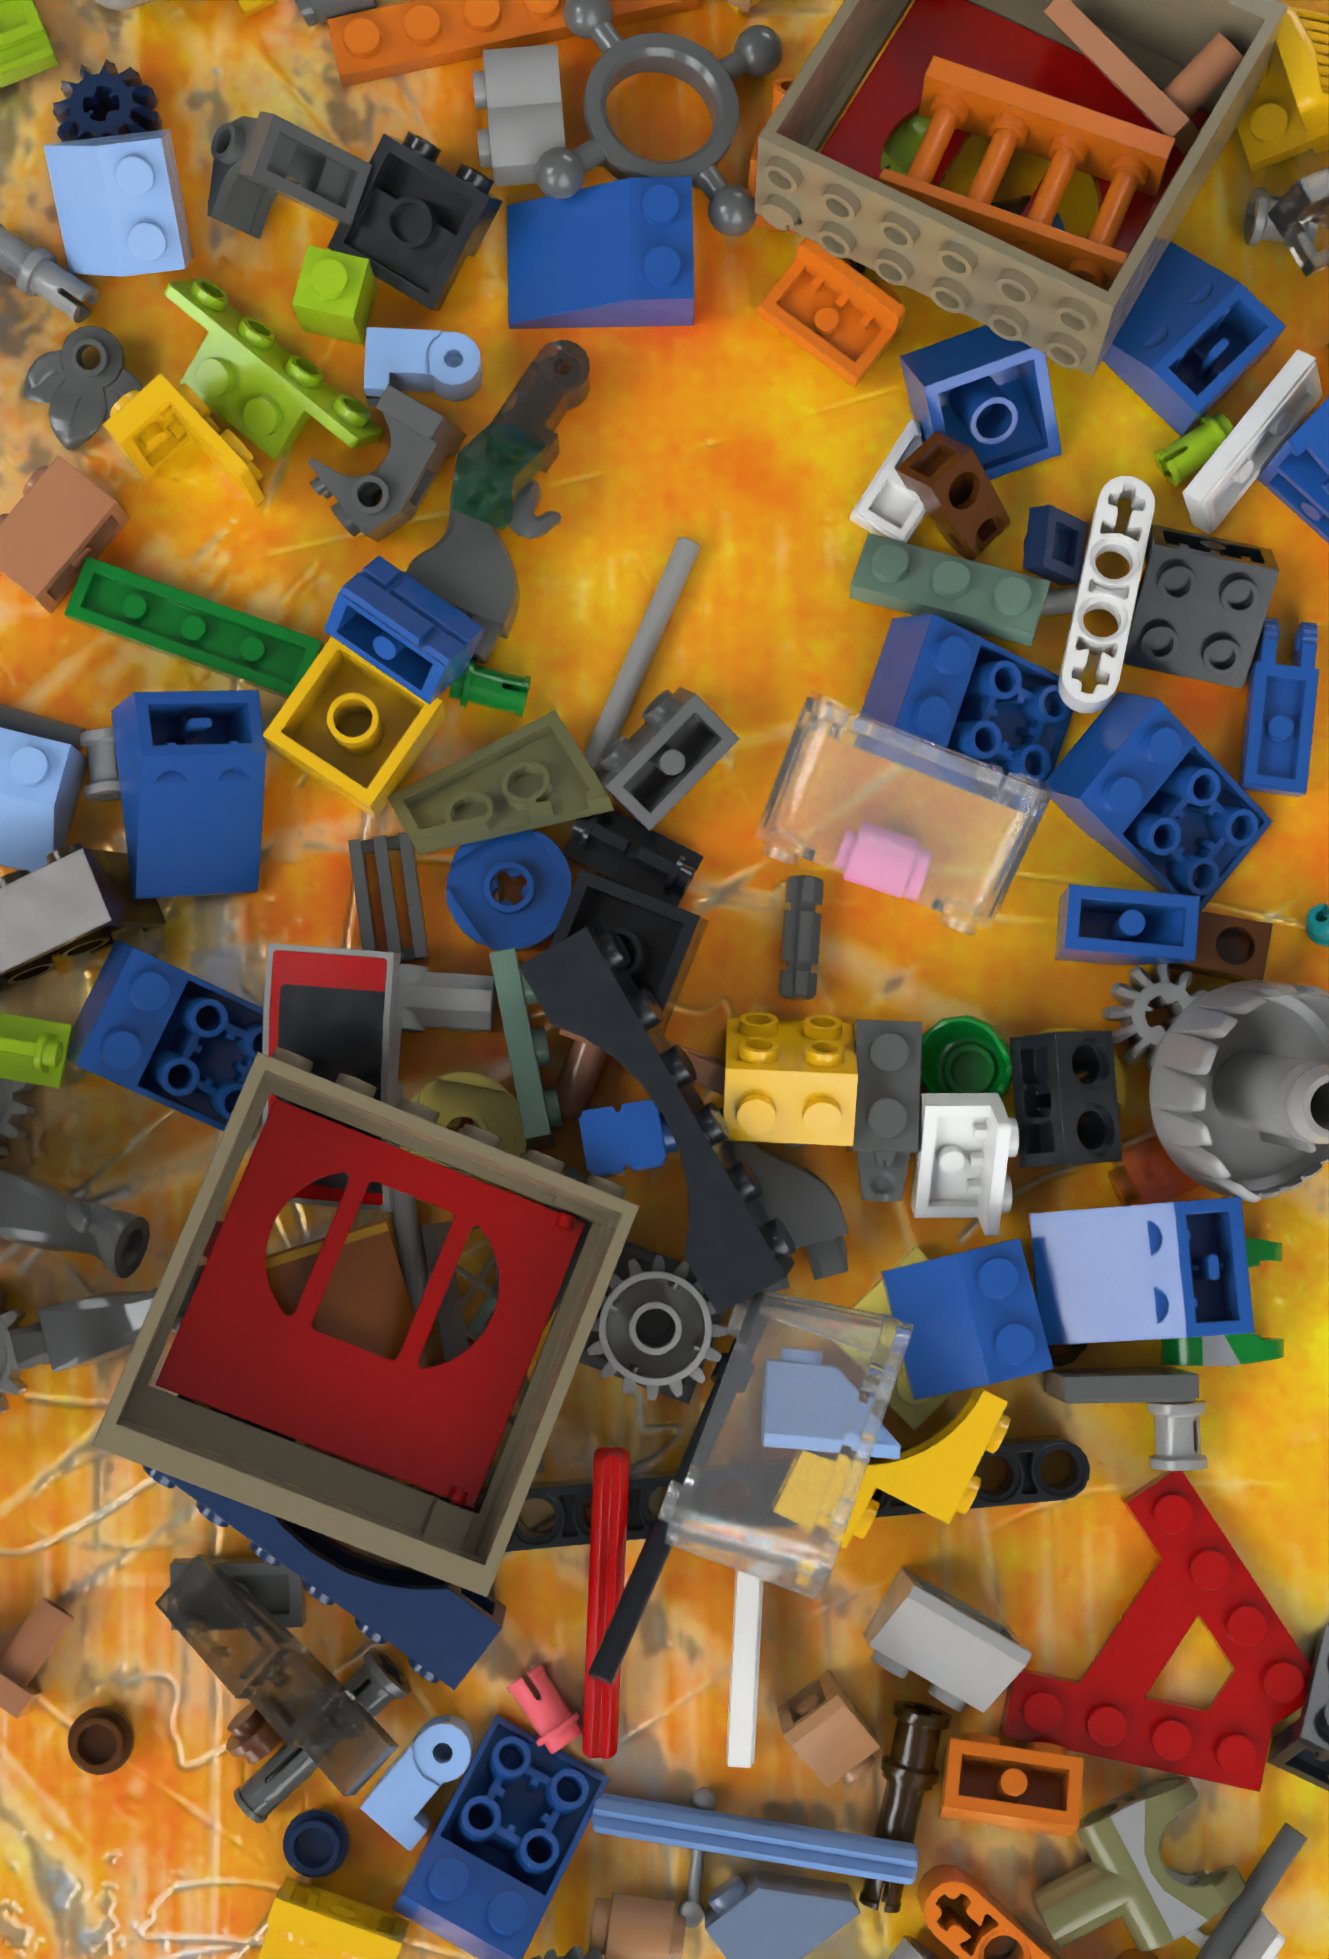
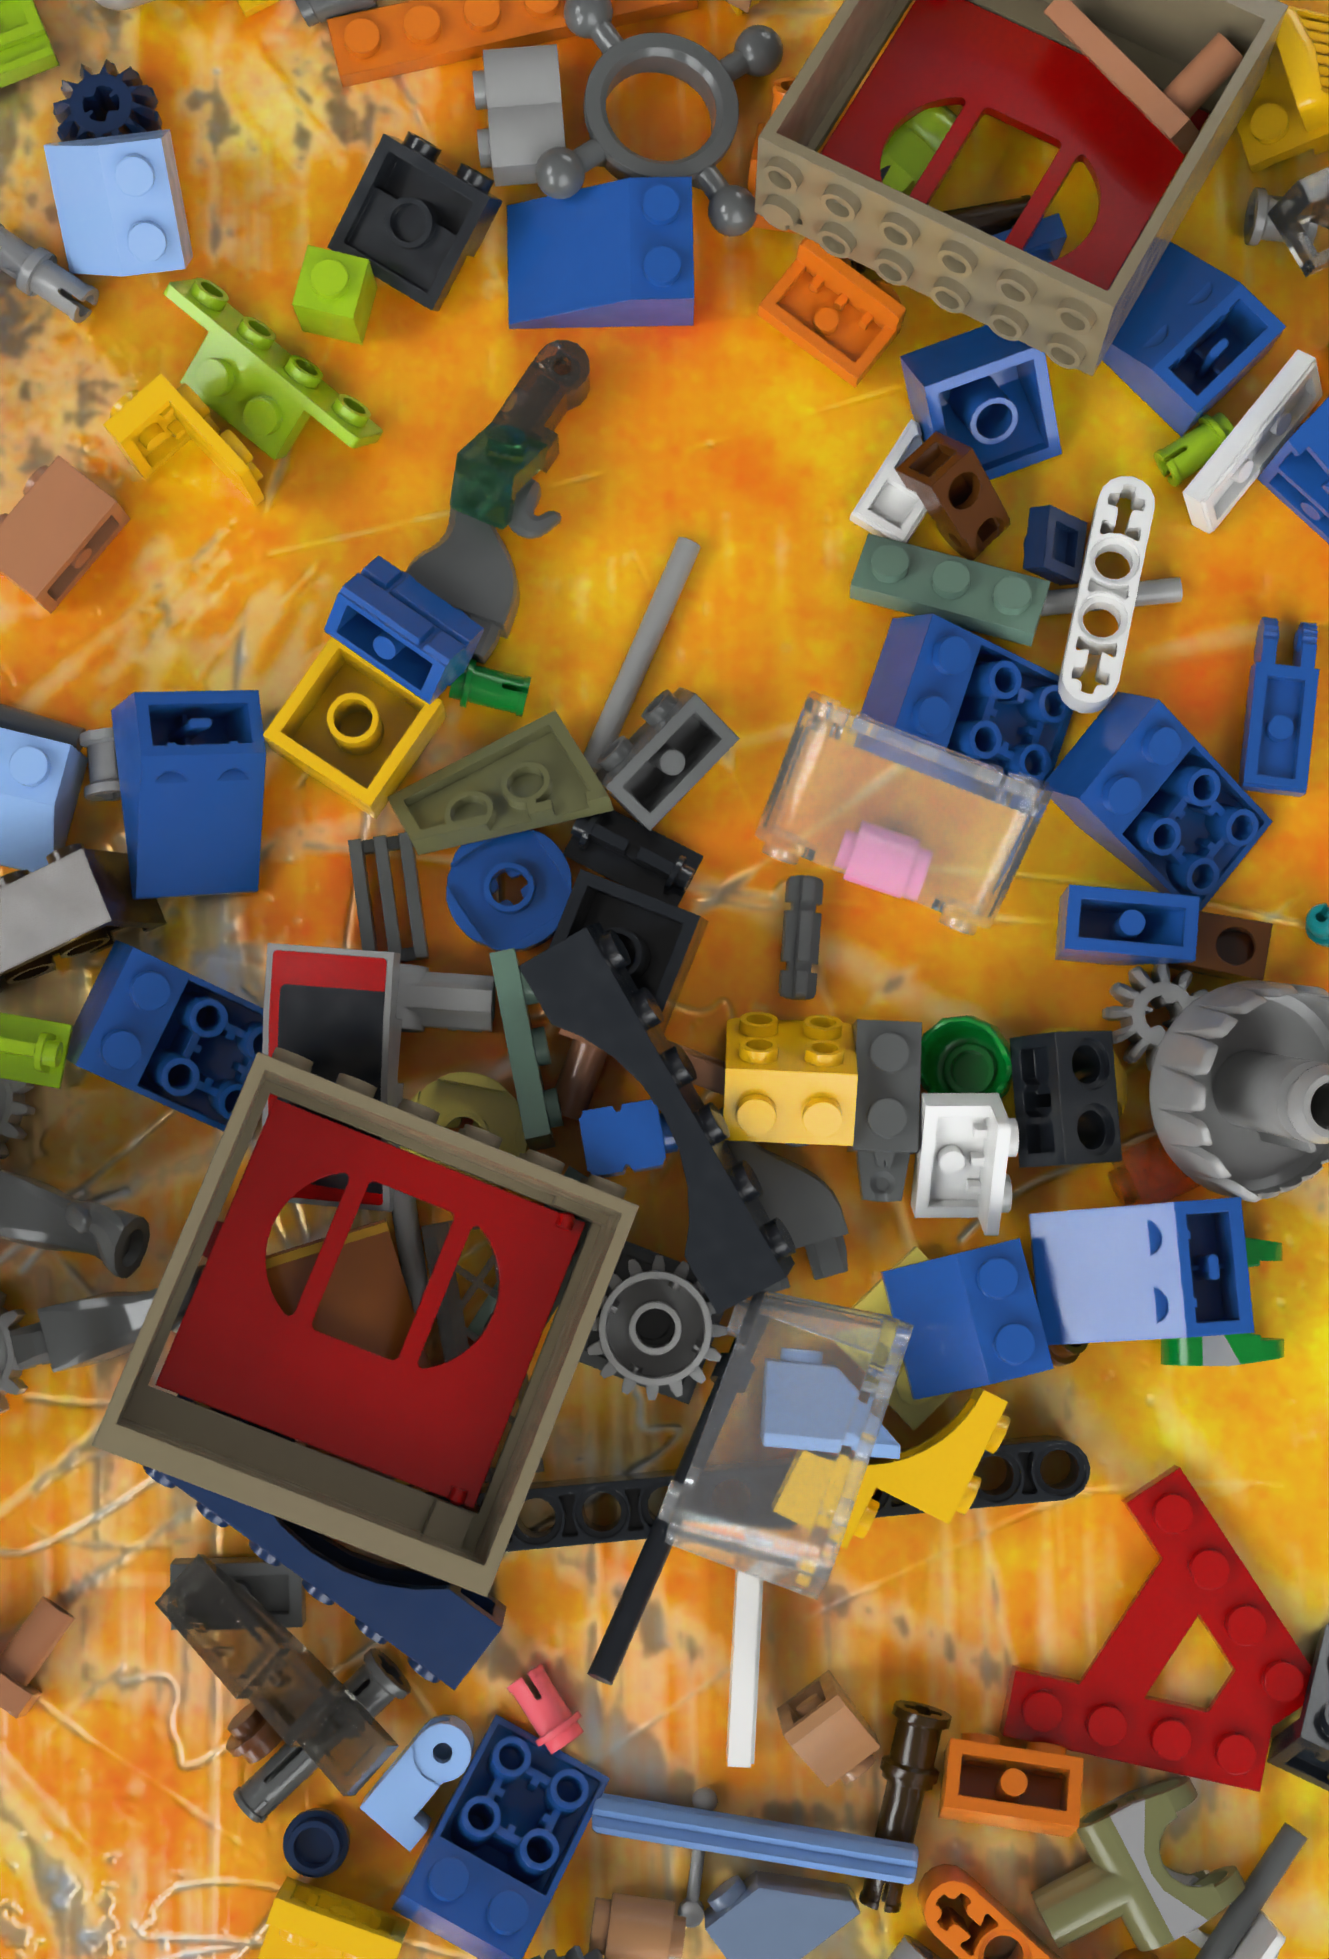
dark grey plate [24,326,143,450] -> none
green plate [64,556,325,699] -> none
reddish brown plate [68,1706,135,1775] -> none
dark grey tile [207,111,372,239] -> none
dark grey tile [308,384,467,542] -> none
light blue leg [363,327,483,407] -> none
red axle [582,1446,630,1759] -> none
light grey slope [863,1566,1032,1713] -> none
orange fence [878,56,1176,291] -> none
dark grey tile [1043,1367,1199,1404] -> none
black bracket [1123,524,1280,688] -> none
light grey bush [1147,1400,1208,1471] -> none

